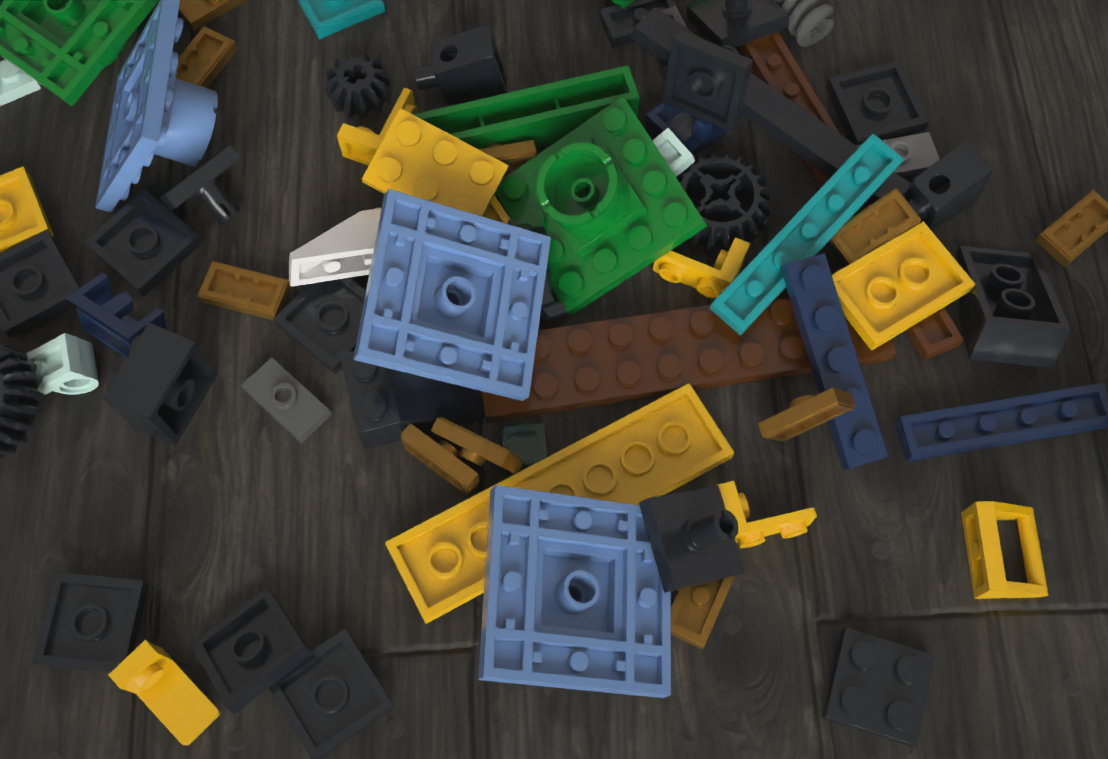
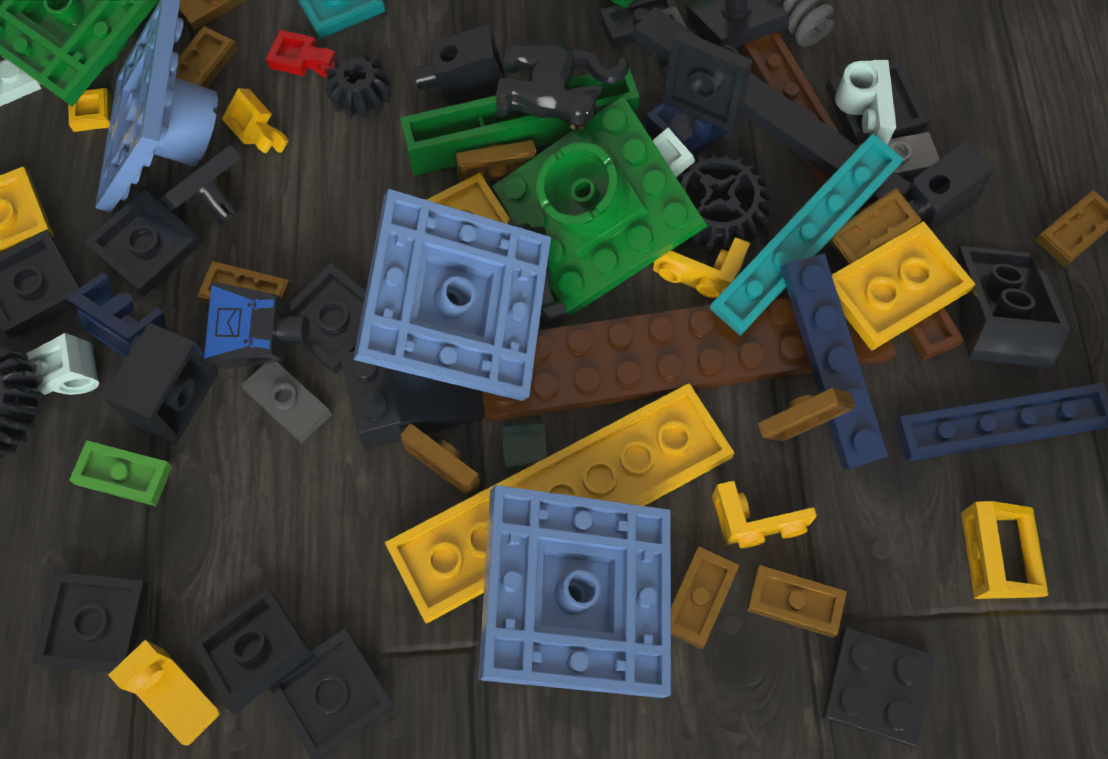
white slope [289,208,382,287] -> none
yellow bracket [337,88,418,166] -> none
yellow plate [362,108,509,217] -> none
pearl gold plate [431,417,524,474] -> none
black tile [639,486,745,593] -> none
none -> yellow tile [68,88,112,132]
none -> bright green plate [69,440,172,507]
none -> torso [203,282,310,369]
none -> yellow plate [222,88,288,153]
none -> red plate [266,30,335,78]
none -> black animal [496,43,629,131]
none -> pearl gold plate [746,565,847,638]
none -> light aqua plate [835,60,896,145]

